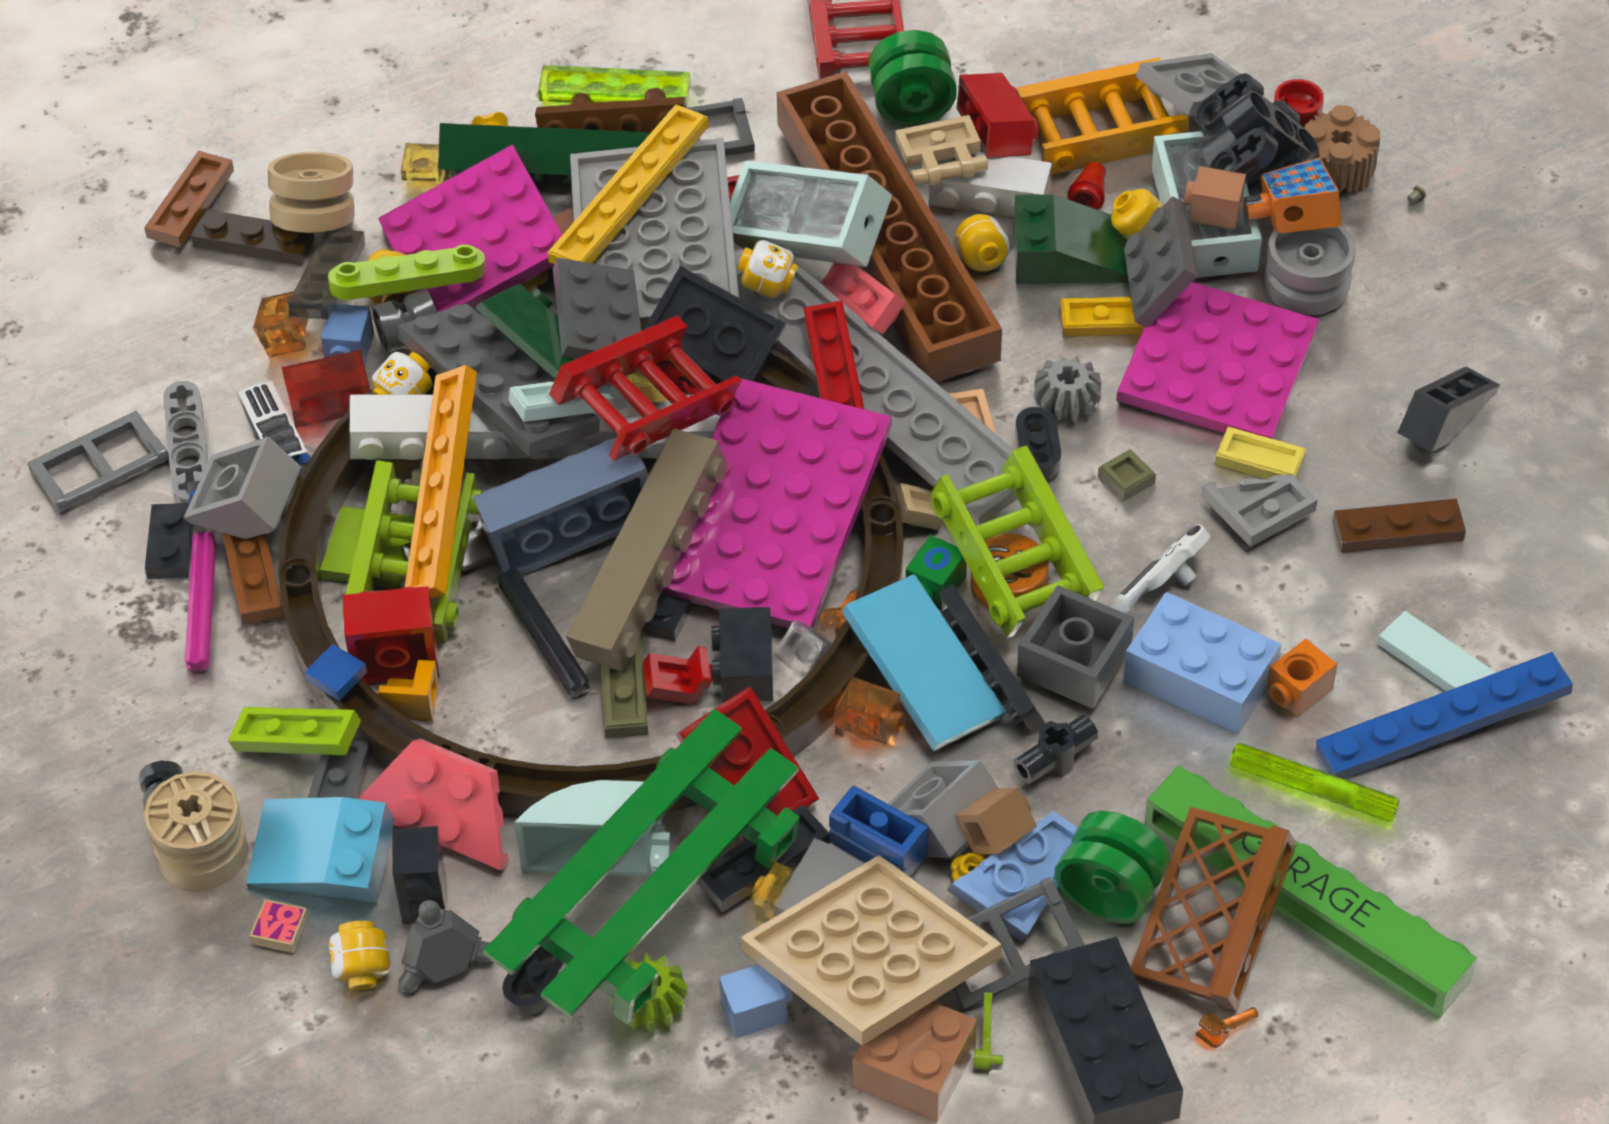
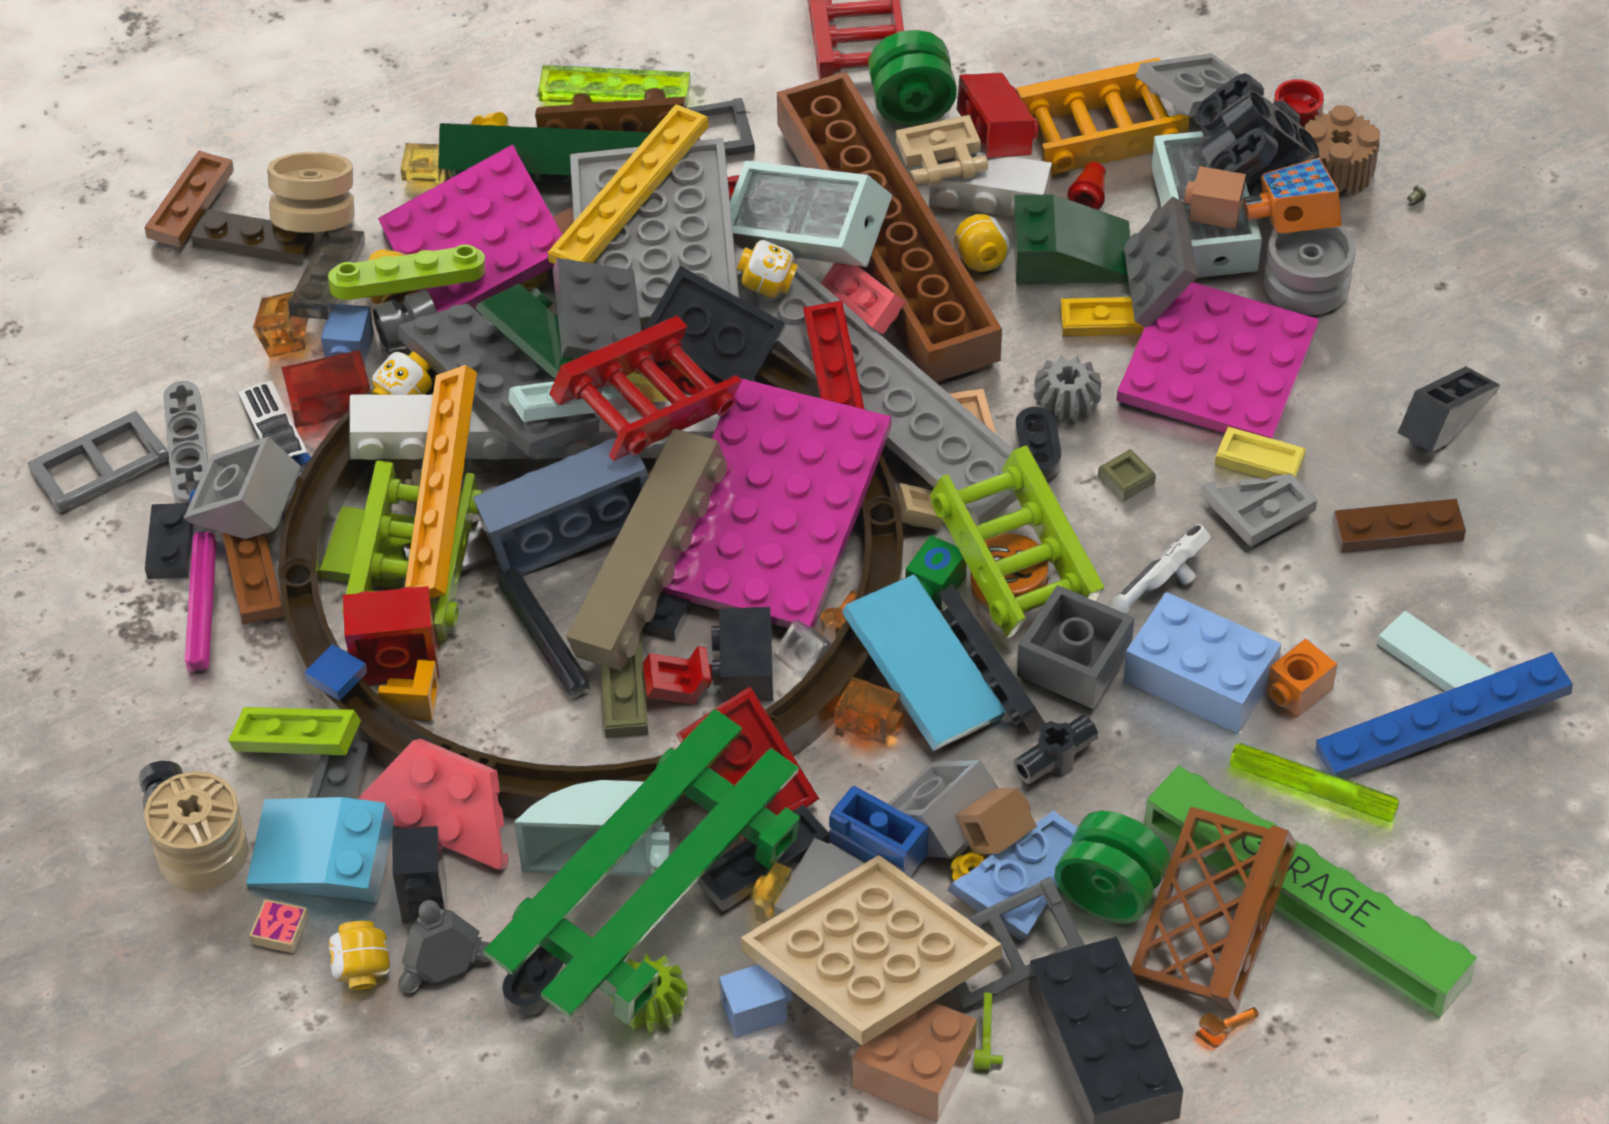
yellow head [1111,188,1164,240] -> none

